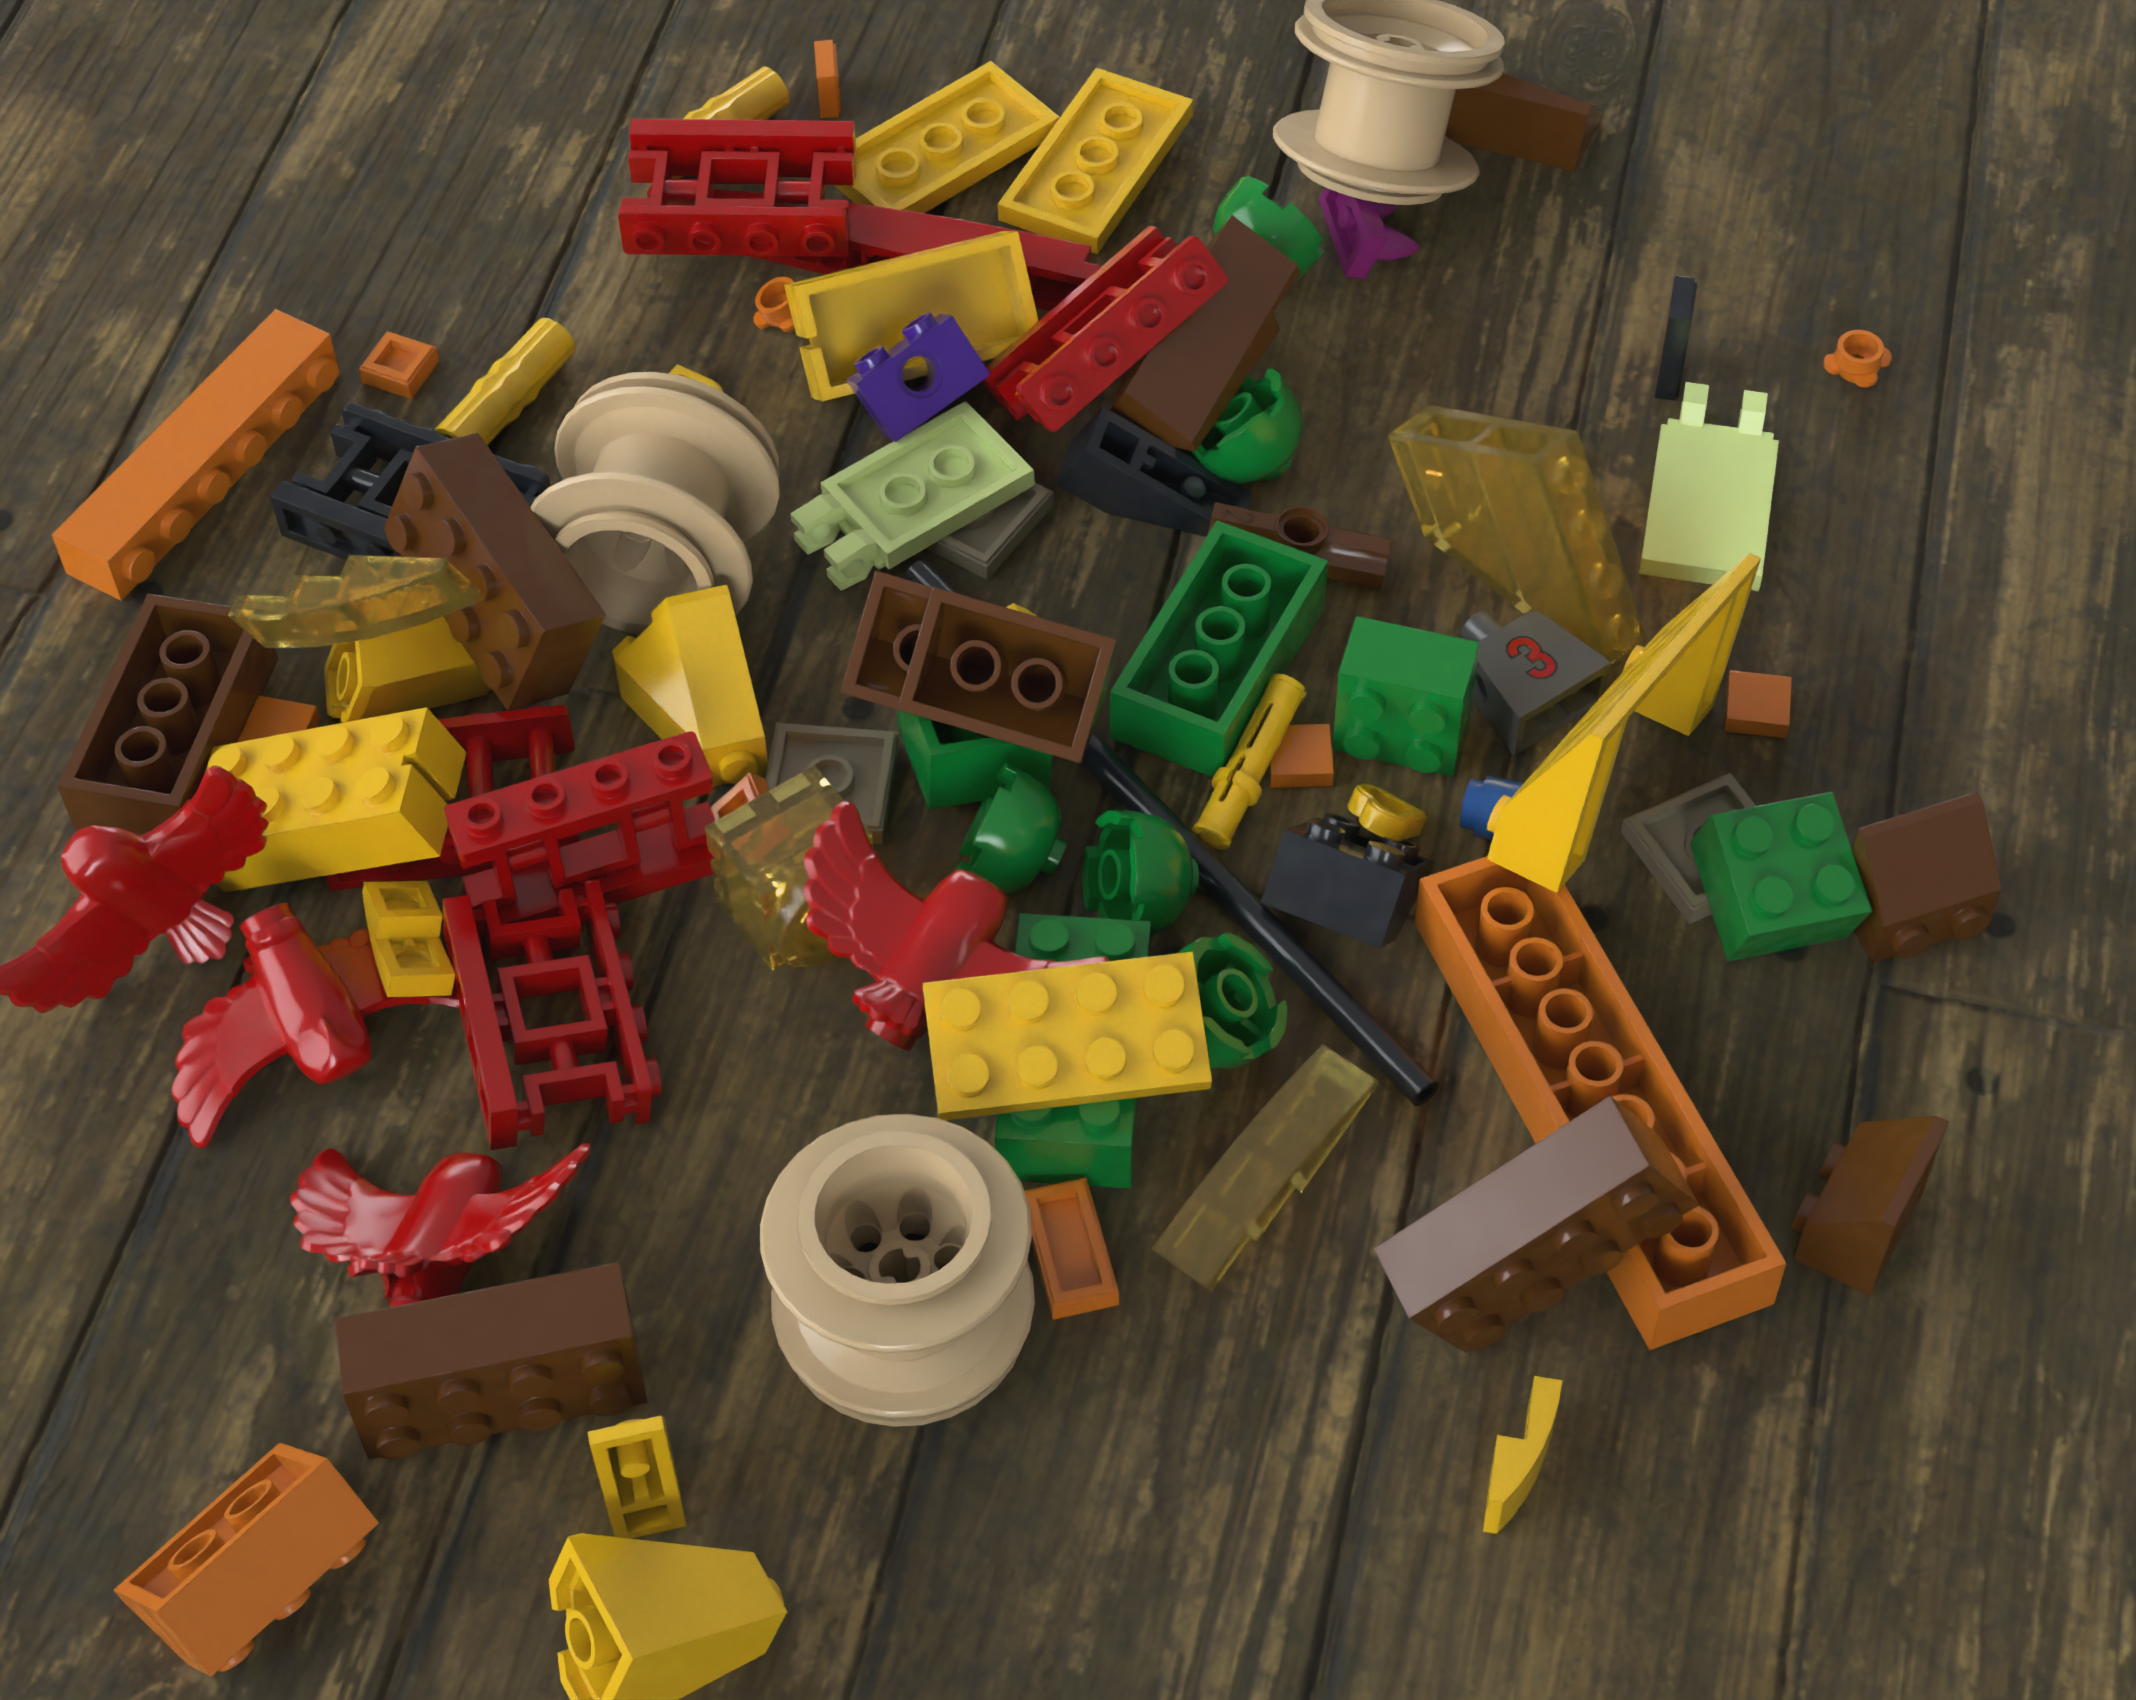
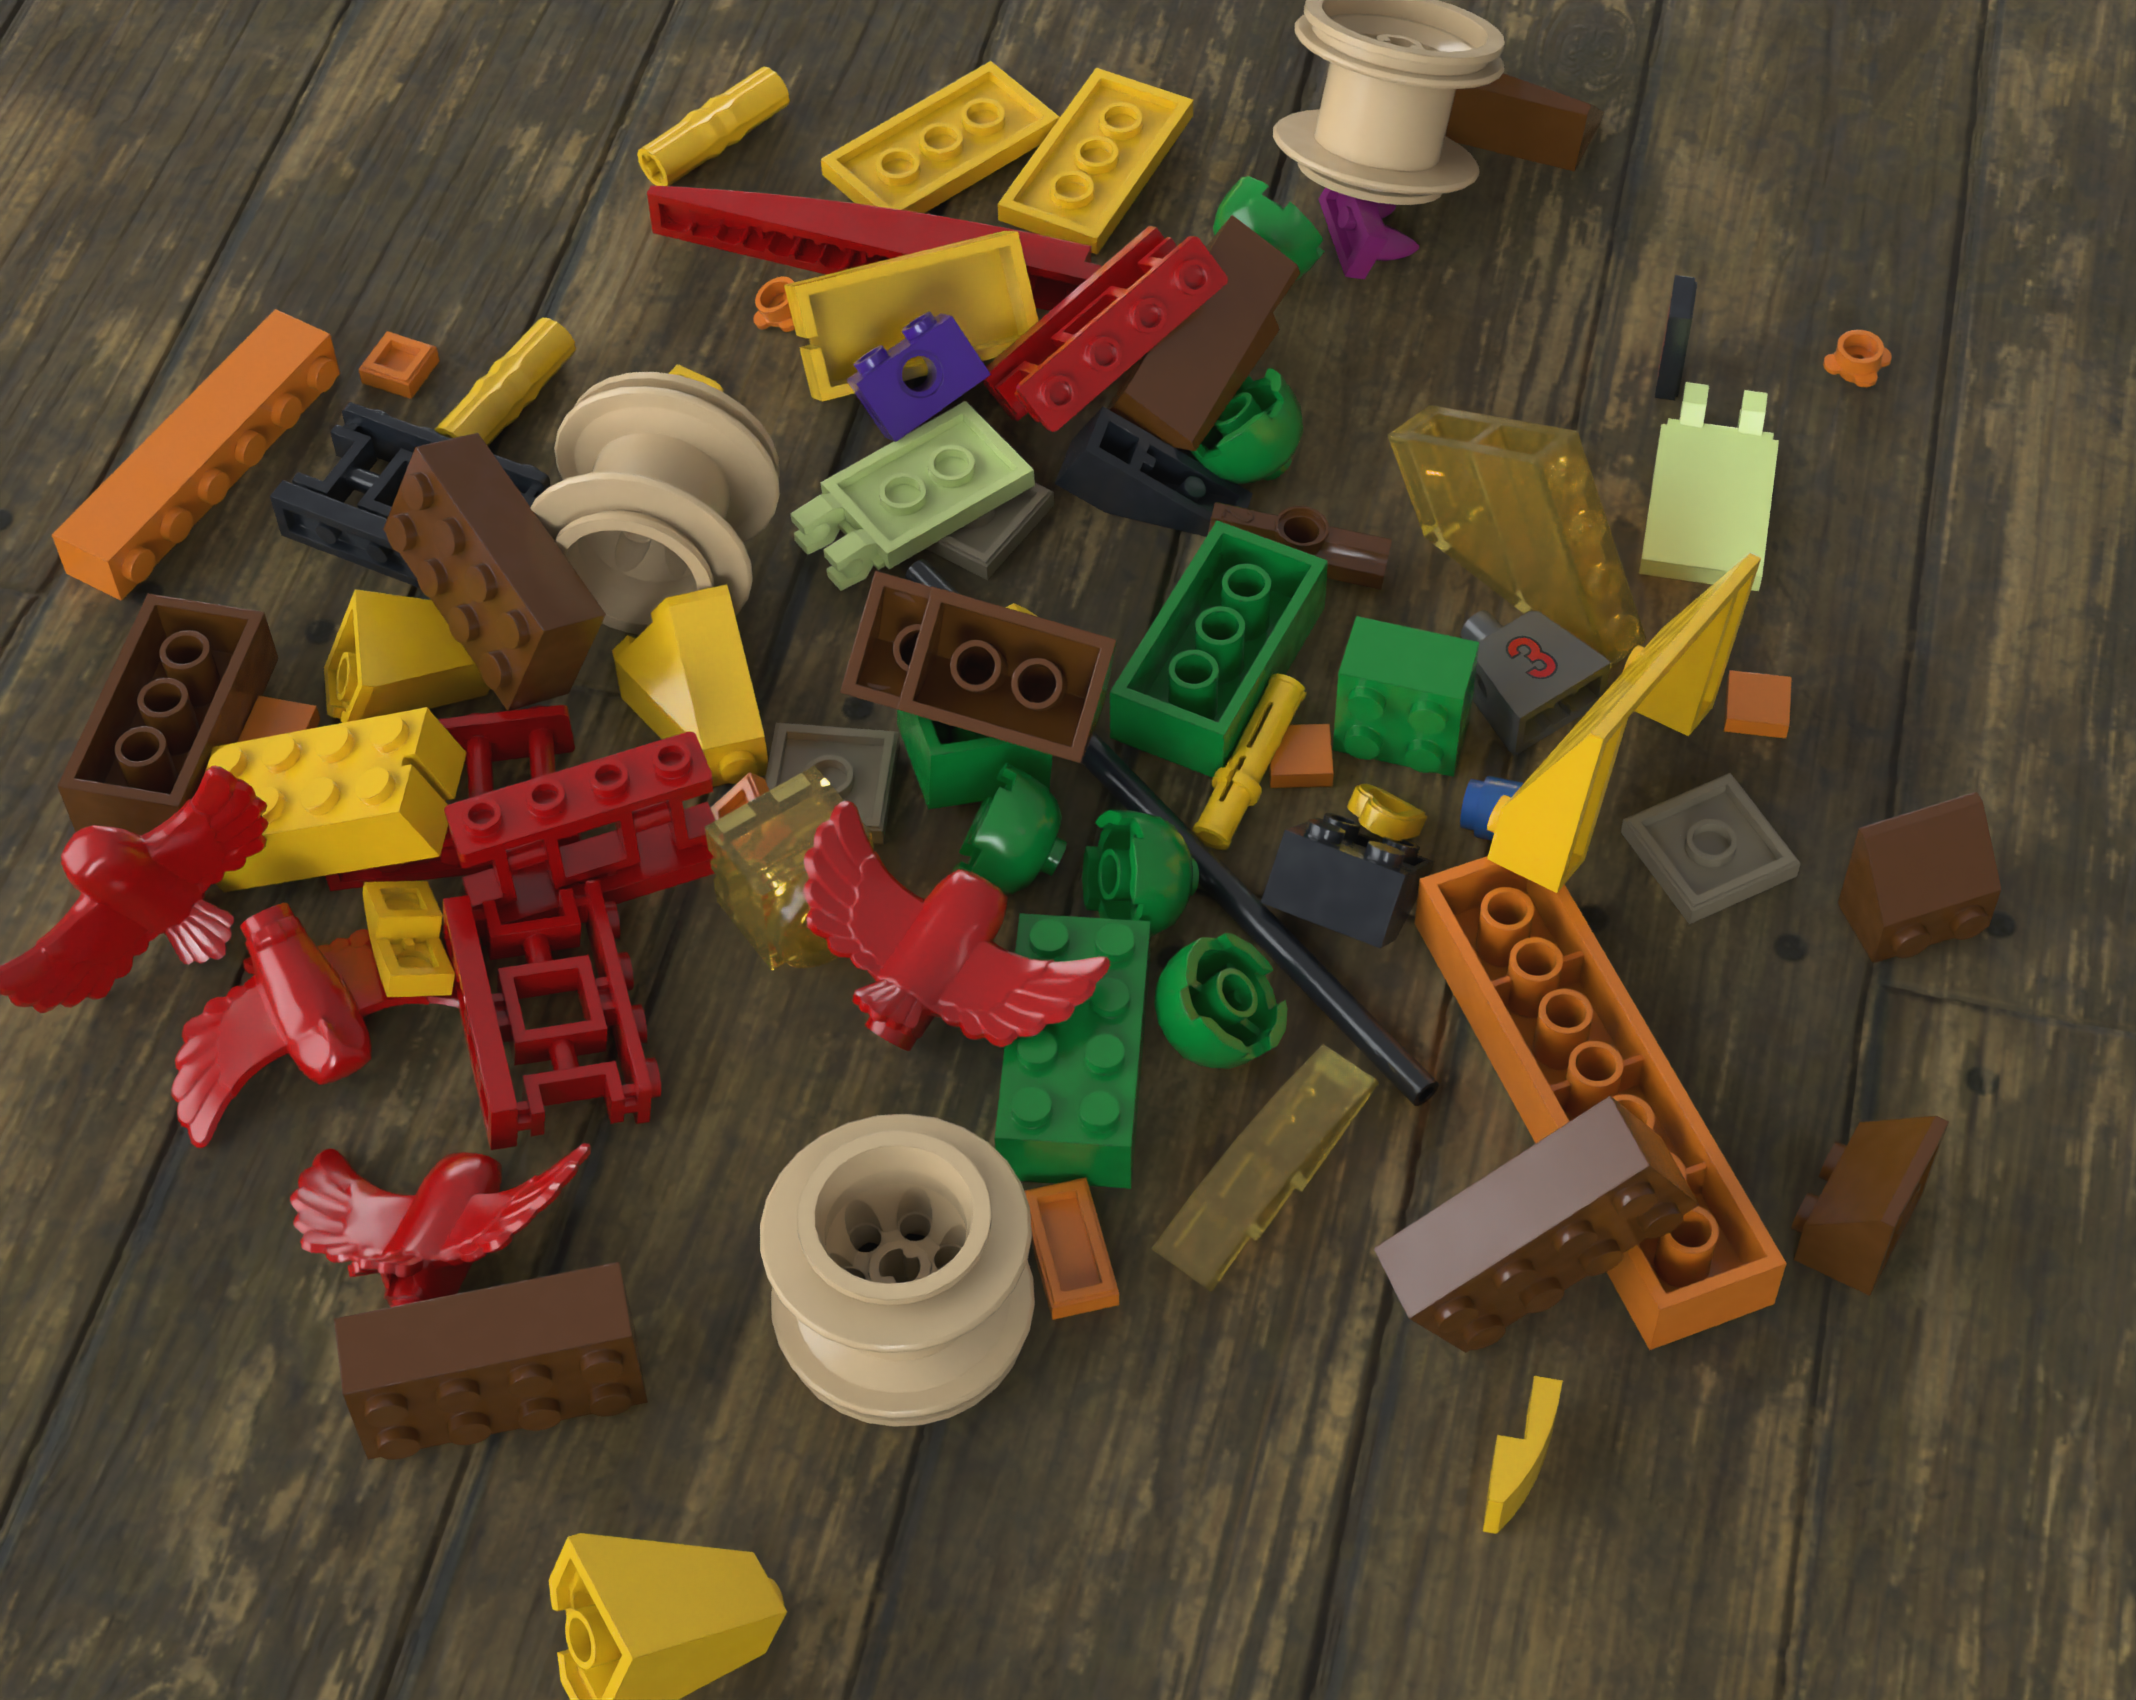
orange slope [114,1442,379,1677] -> none
clear yellow slope [228,555,482,648] -> none
yellow slope [587,1415,687,1539] -> none
red fence [618,119,858,257] -> none
orange tile [814,40,841,119] -> none
yellow plate [923,952,1212,1121] -> none
green brick [1690,792,1872,962] -> none

